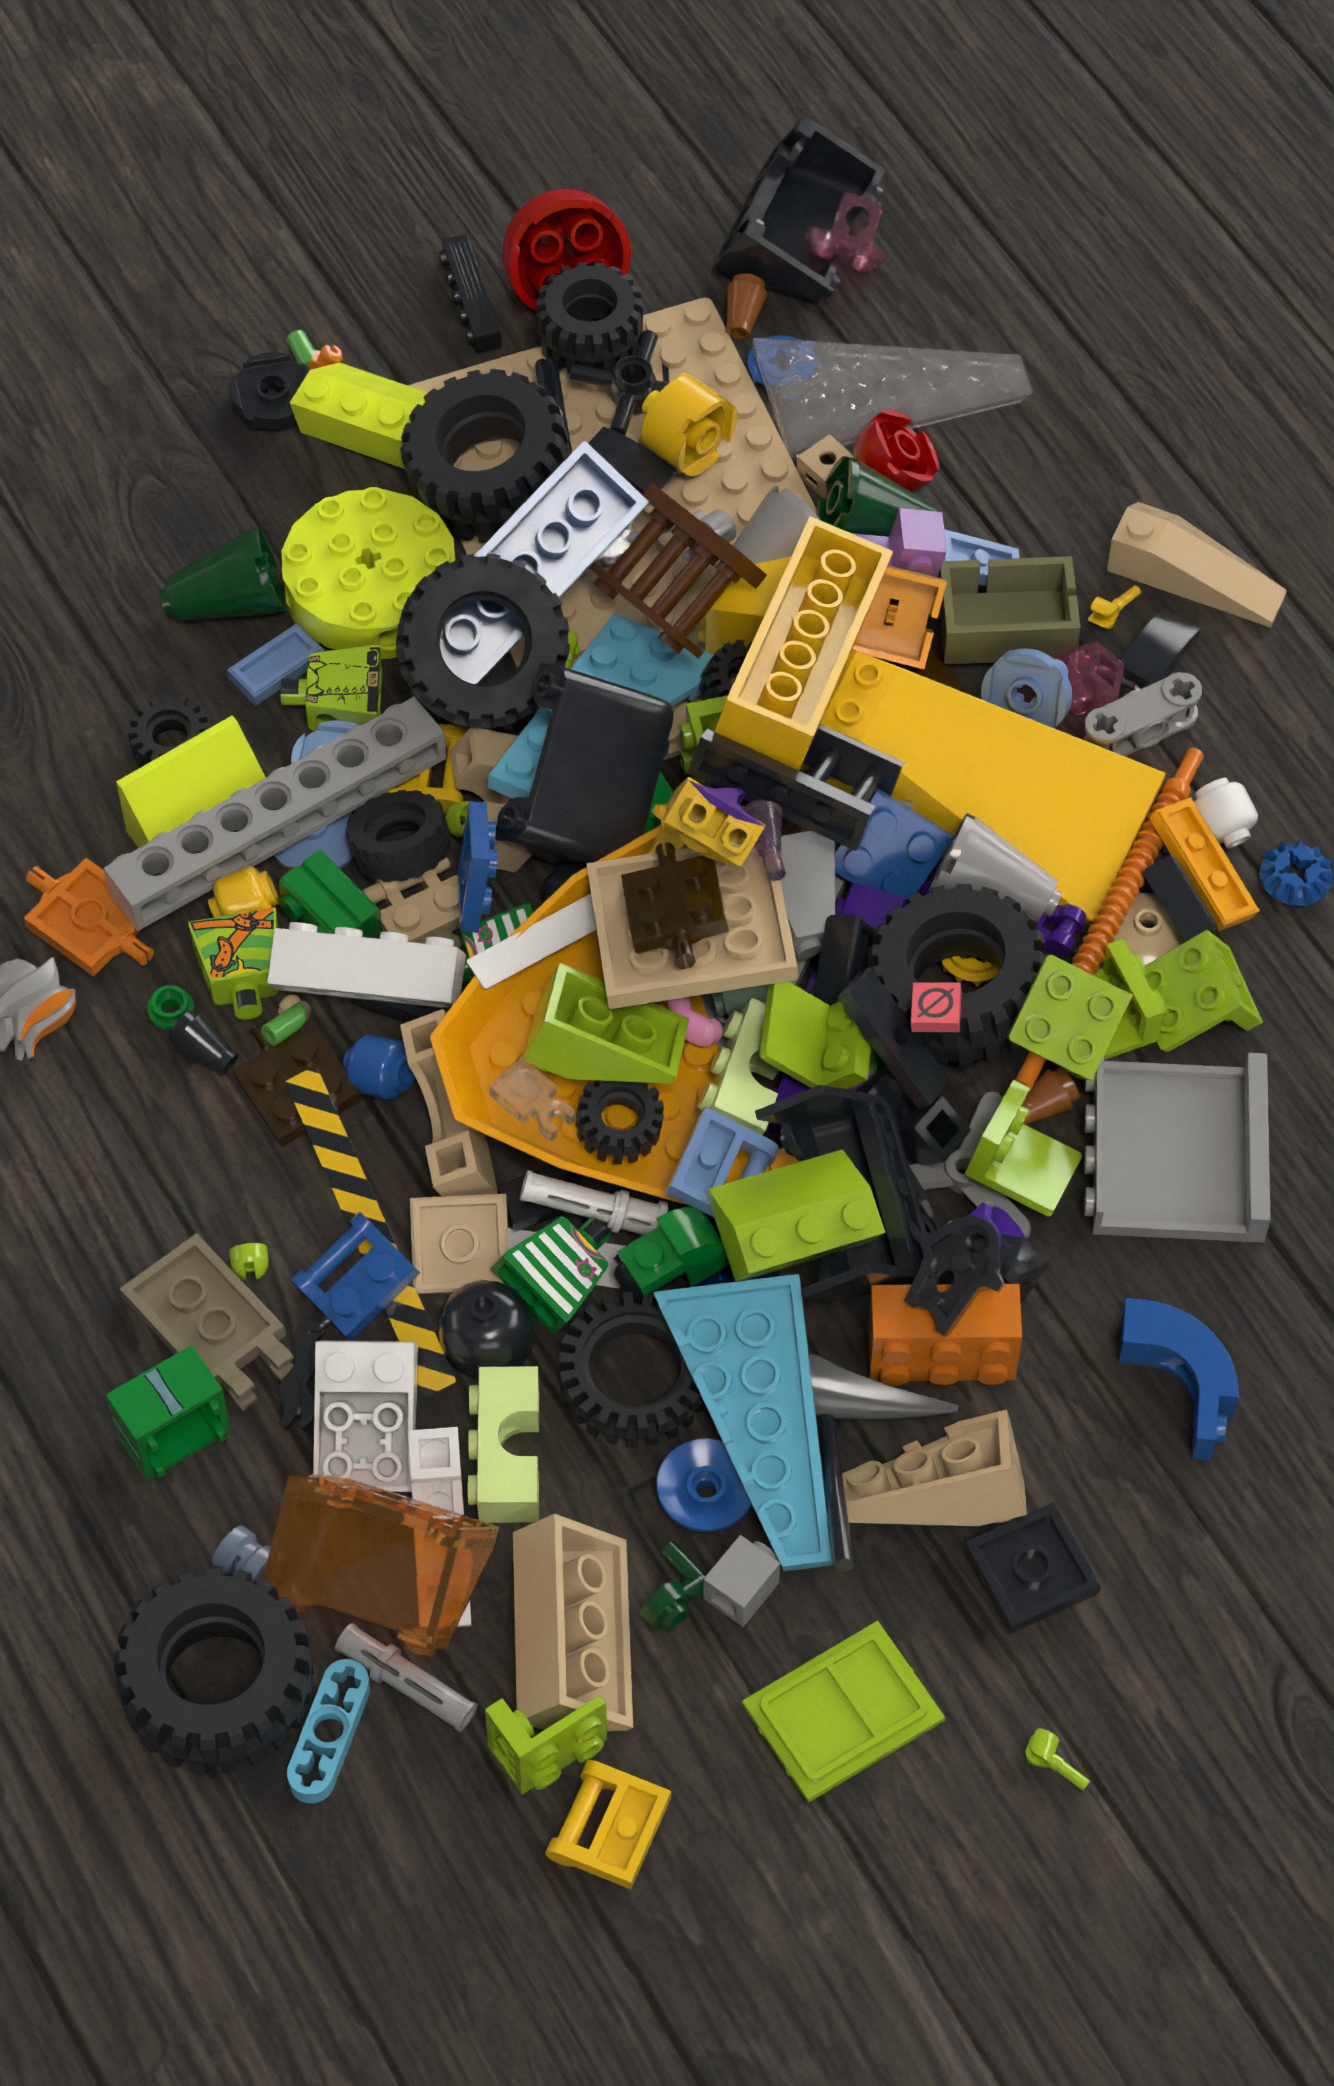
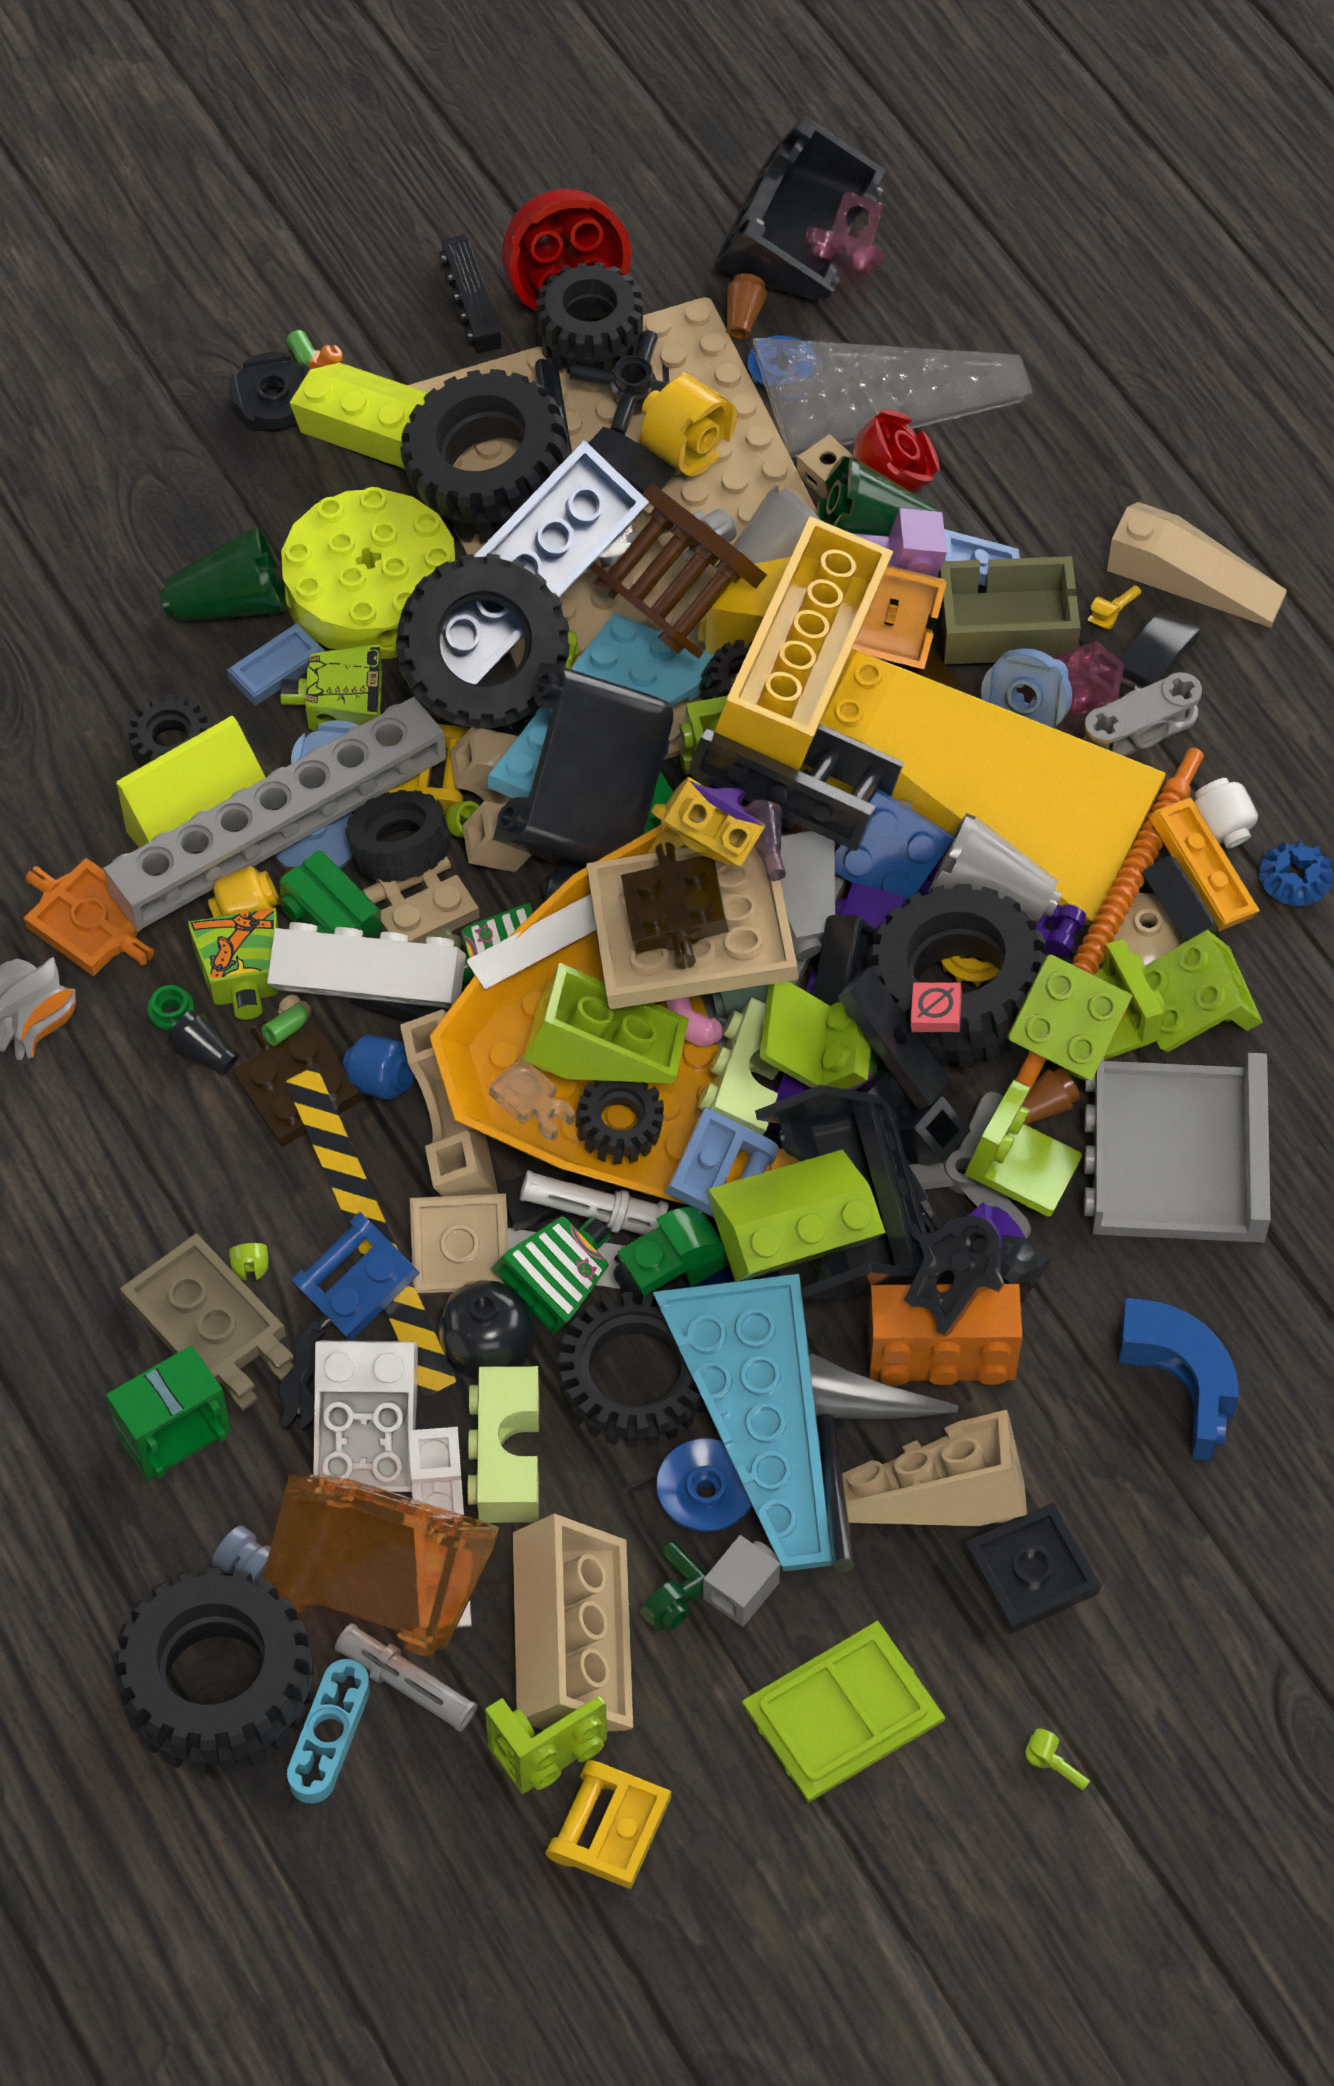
blue plate [457,801,498,932] -> none

